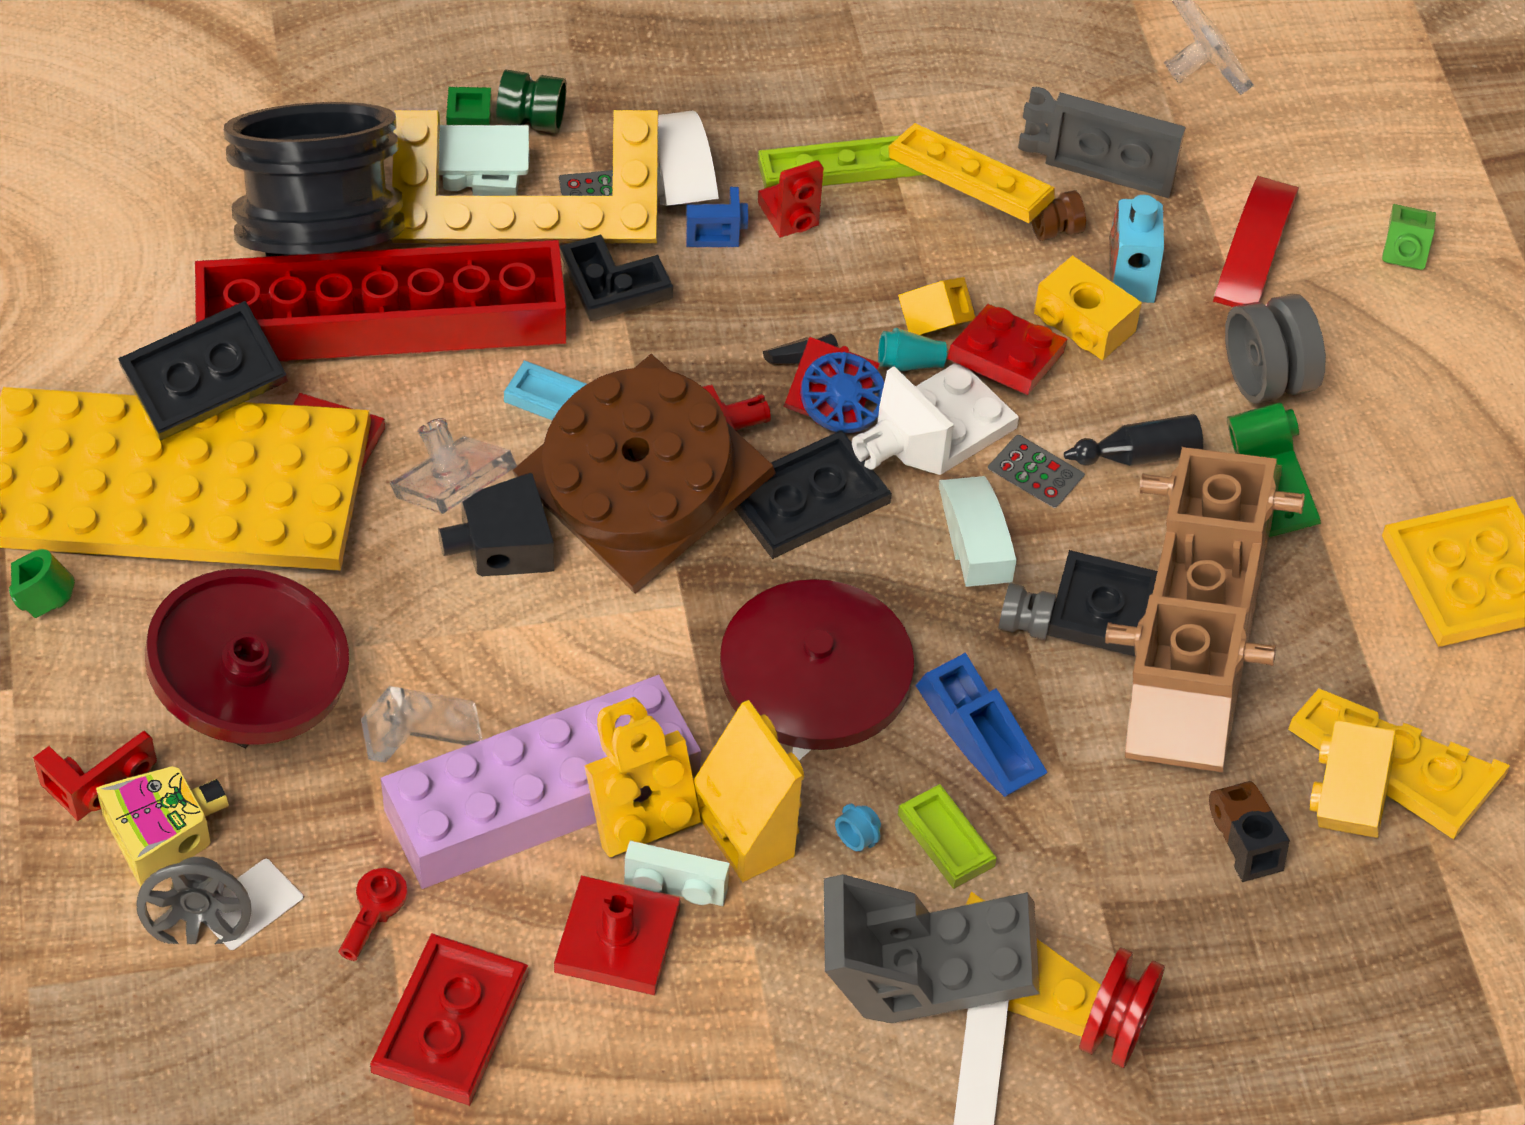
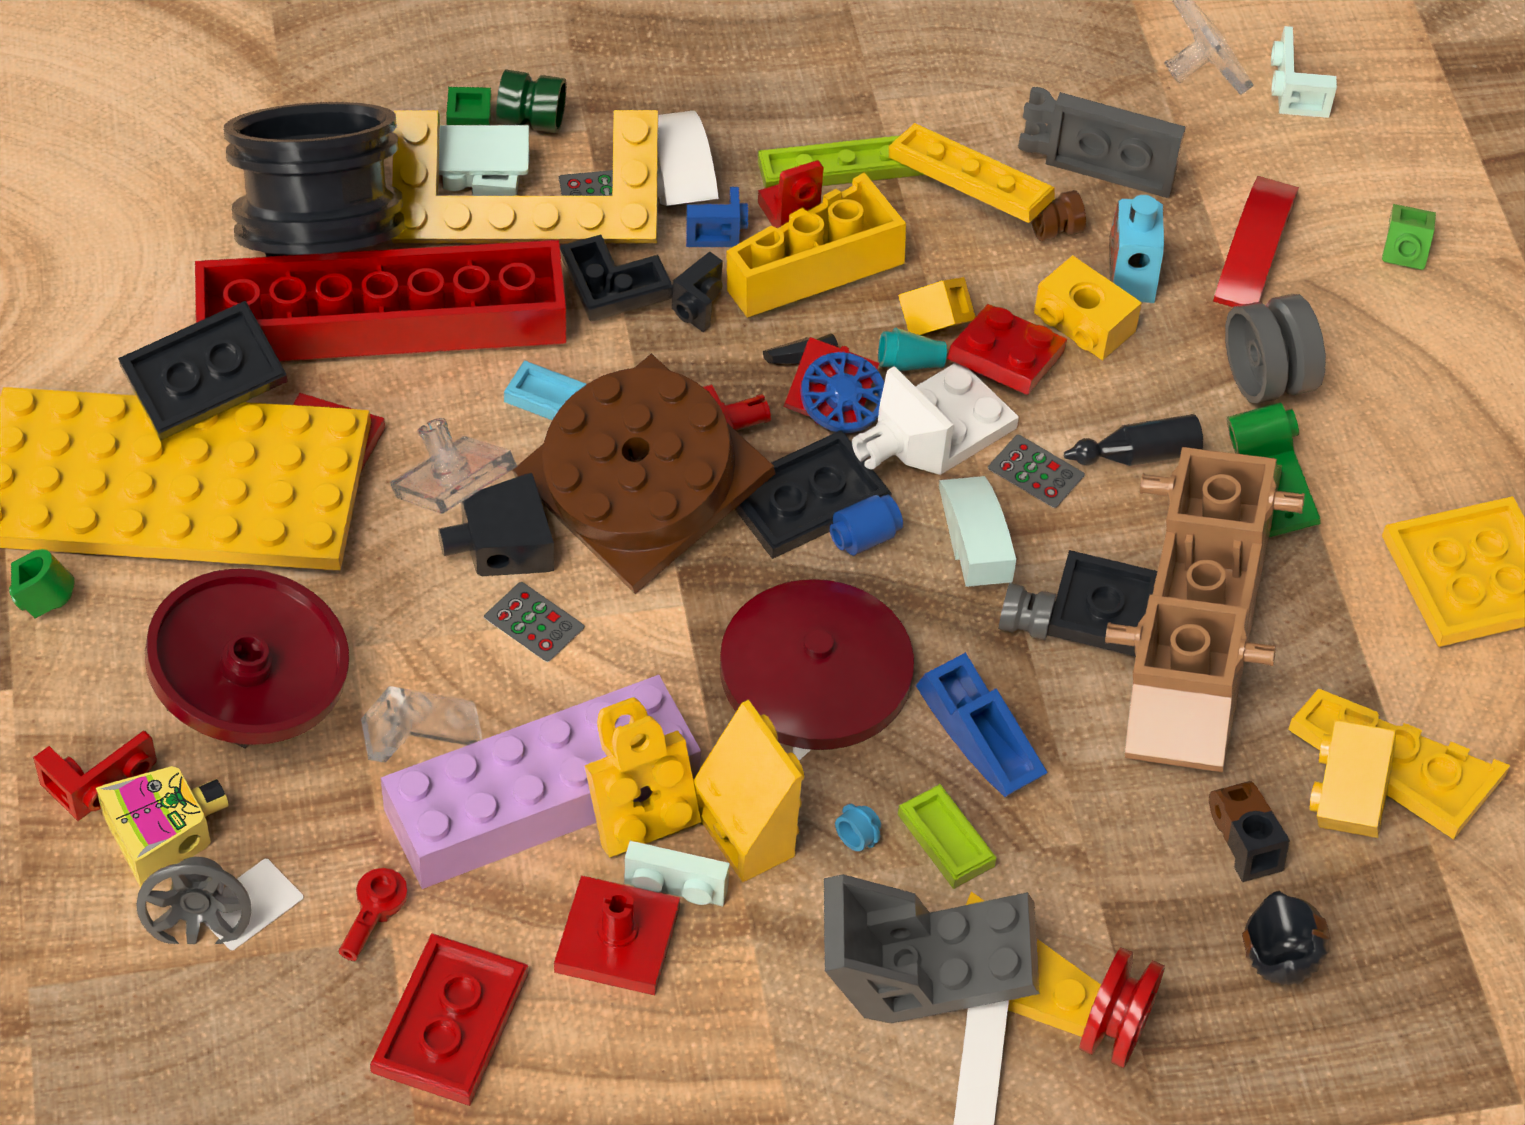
none -> dark grey sticker [484,582,585,662]
none -> black bracket [672,251,723,332]
none -> yellow wedge [726,172,906,318]
none -> blue brick [830,495,903,556]
none -> black hair [1242,891,1331,986]
none -> light aqua bracket [1271,26,1337,118]

